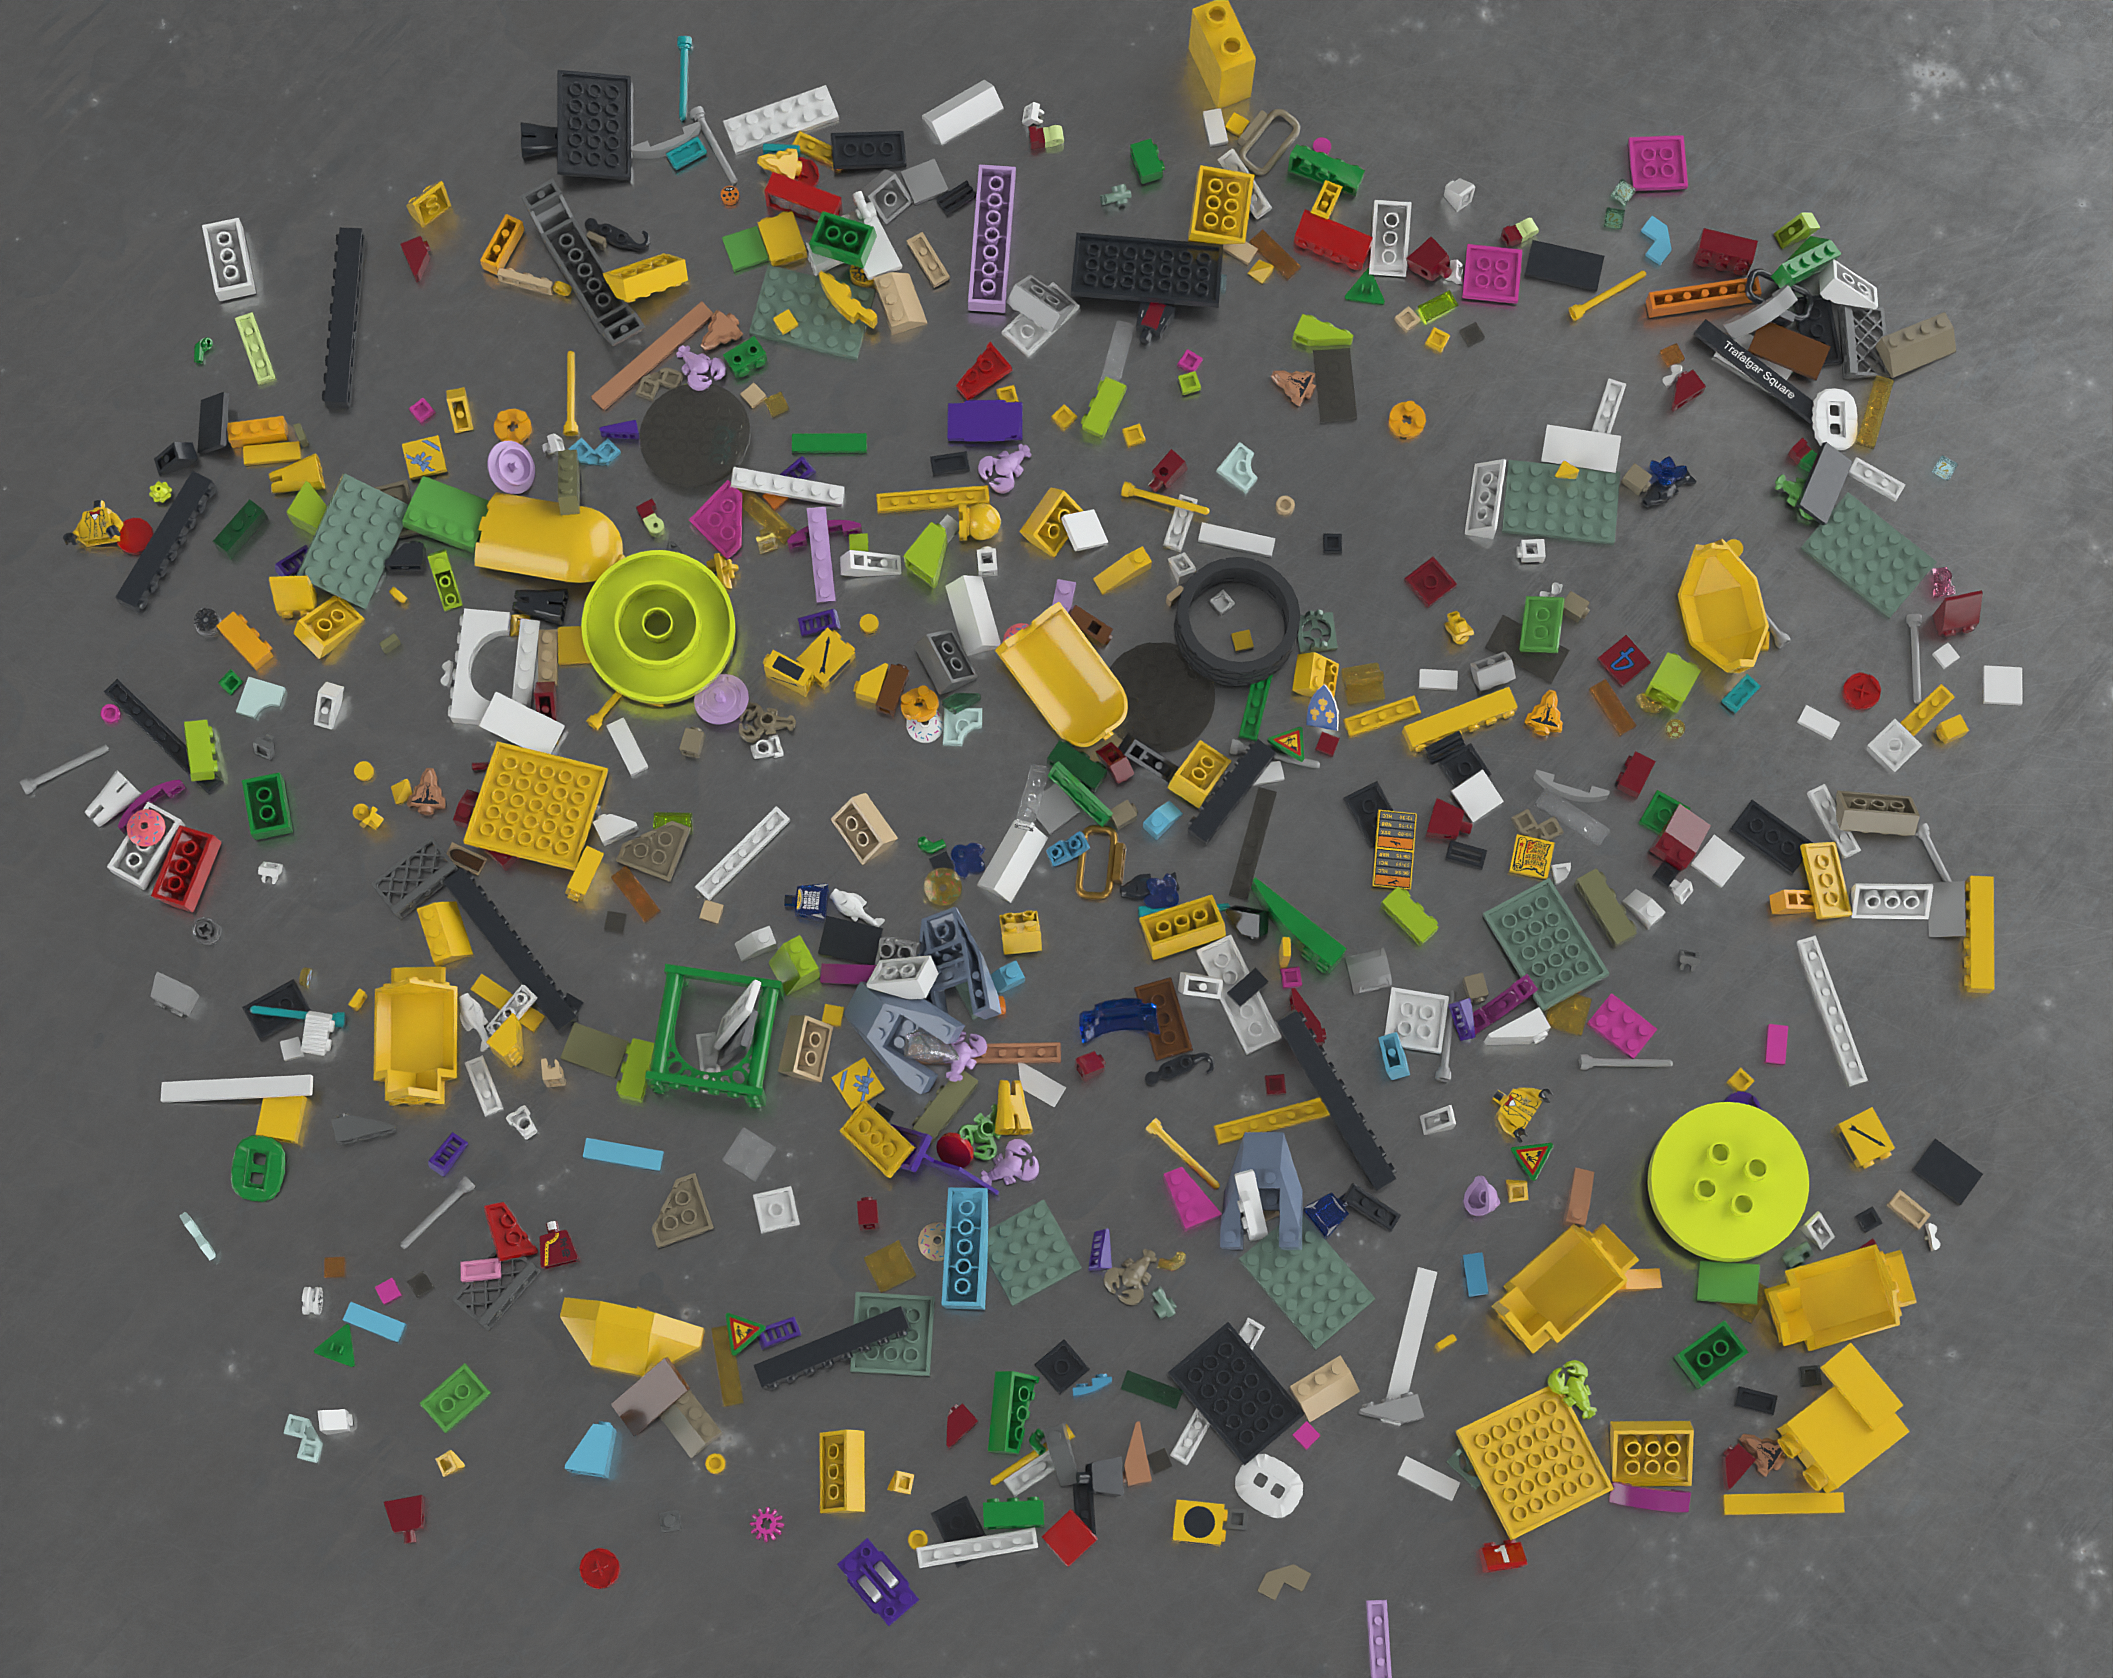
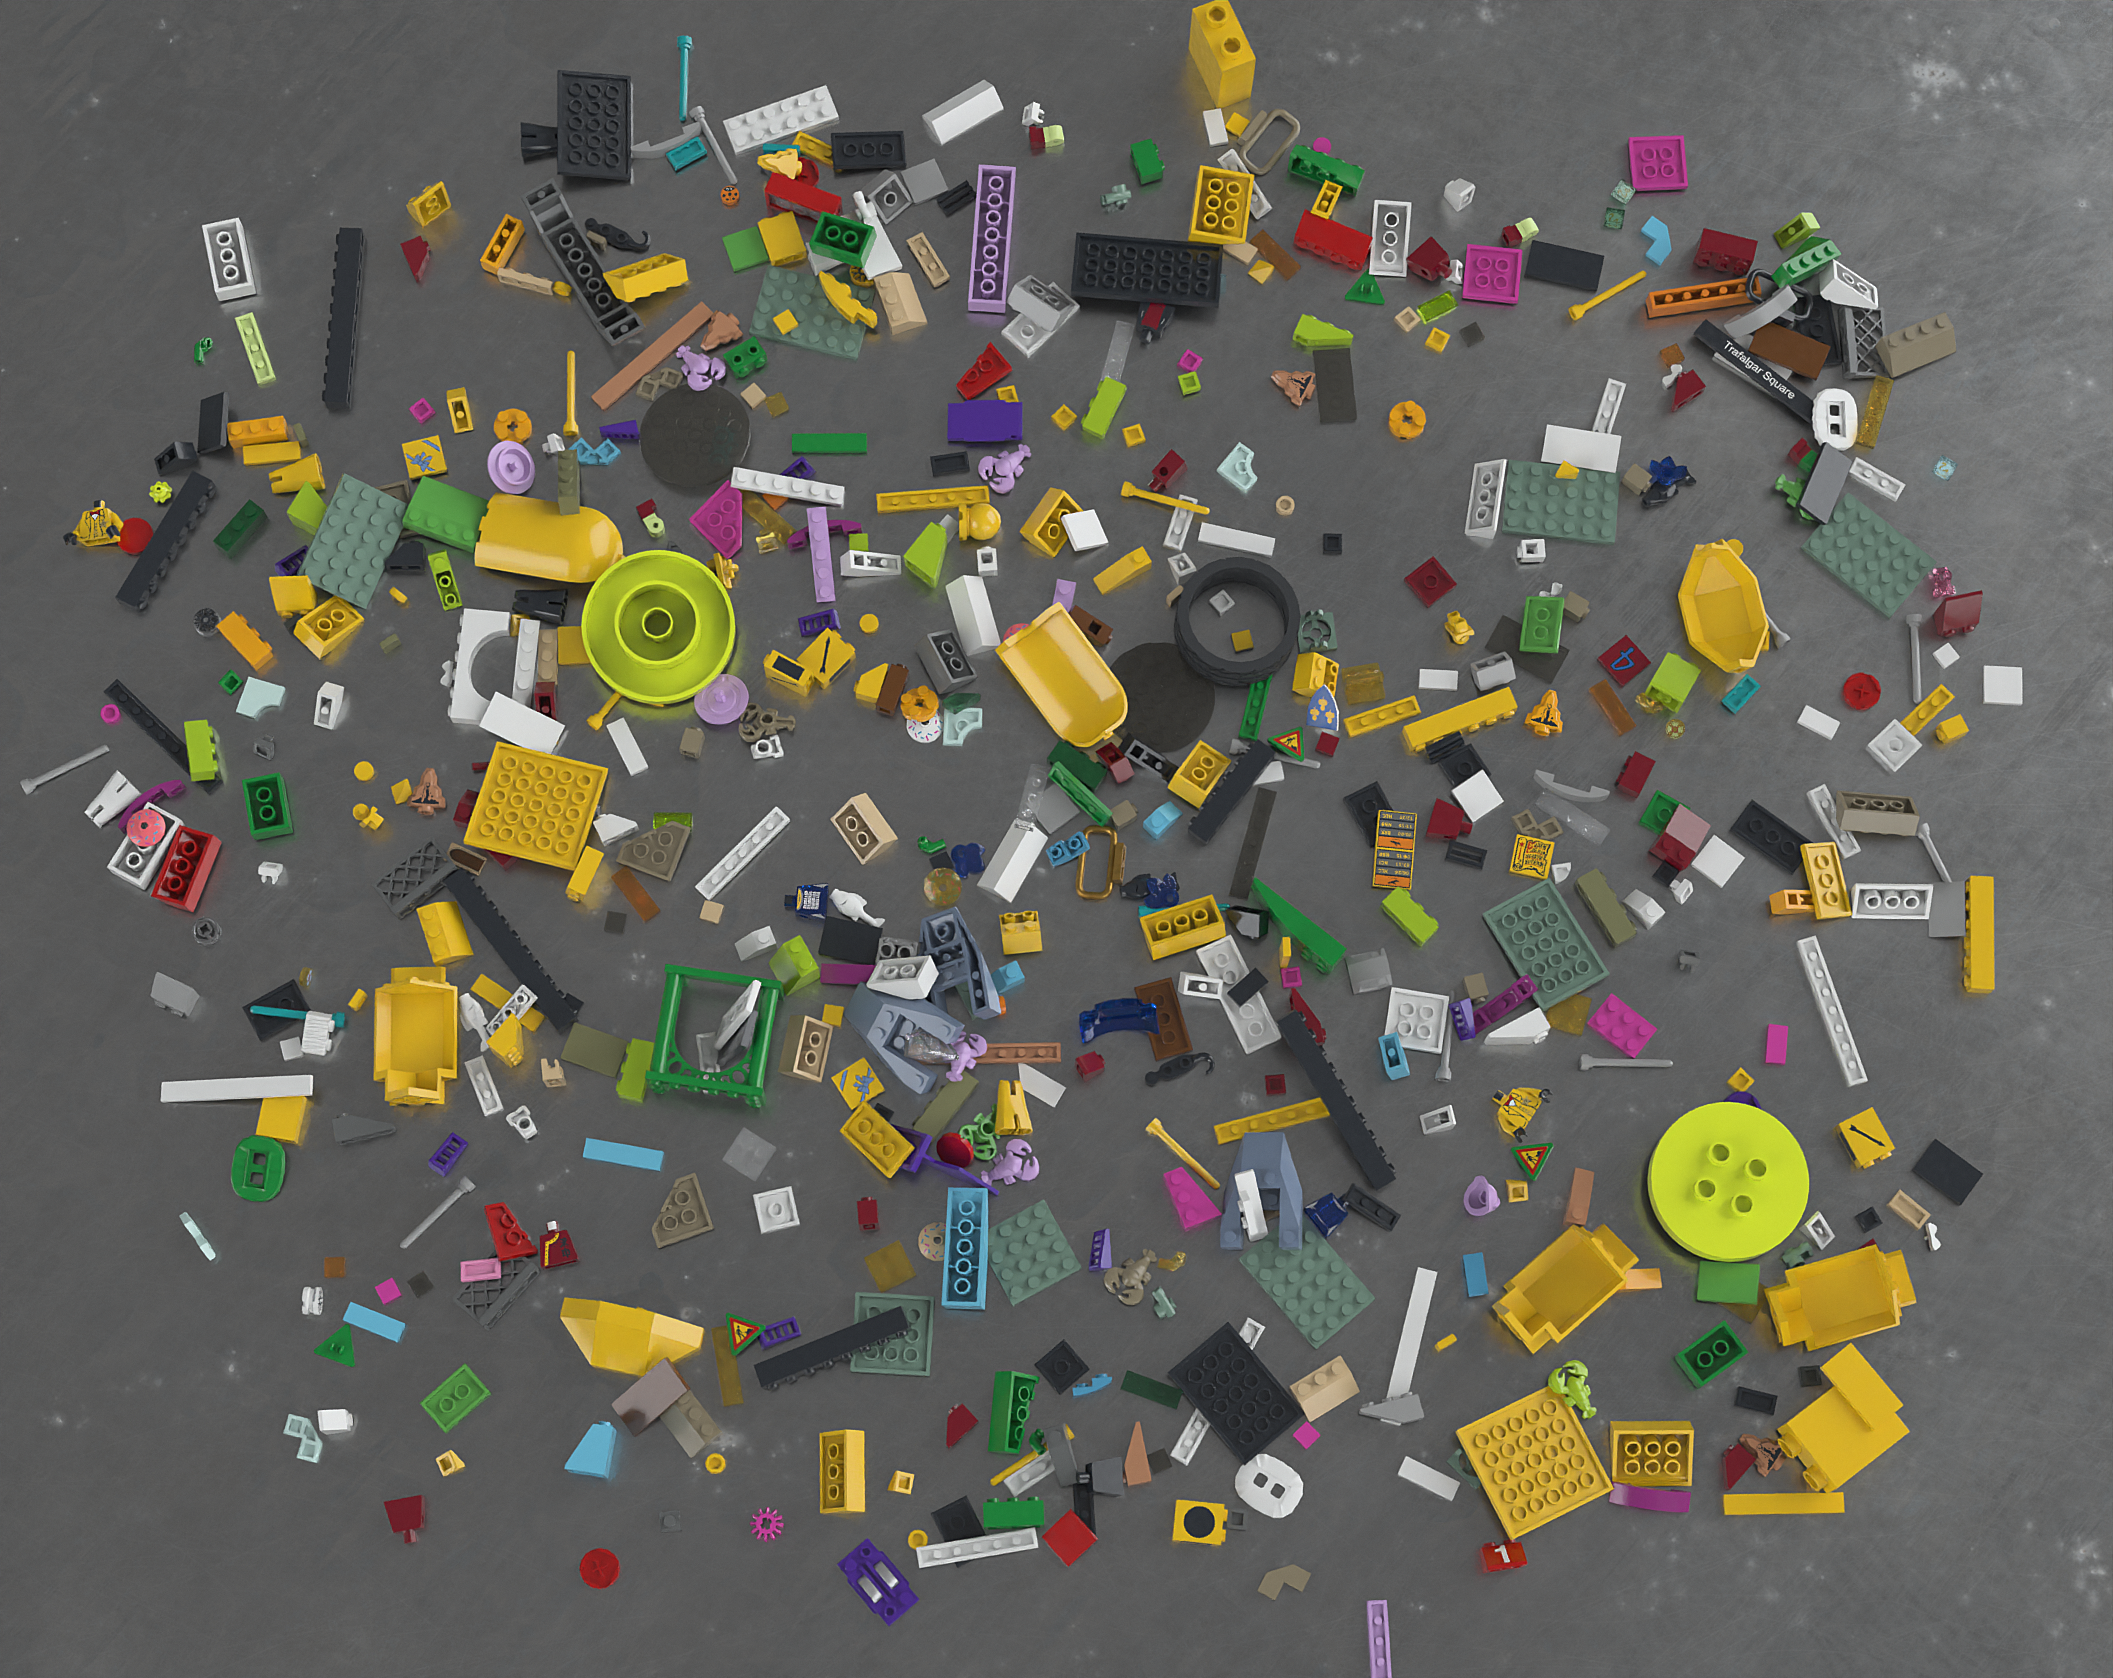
none -> pearl dark grey tile [284,614,302,634]

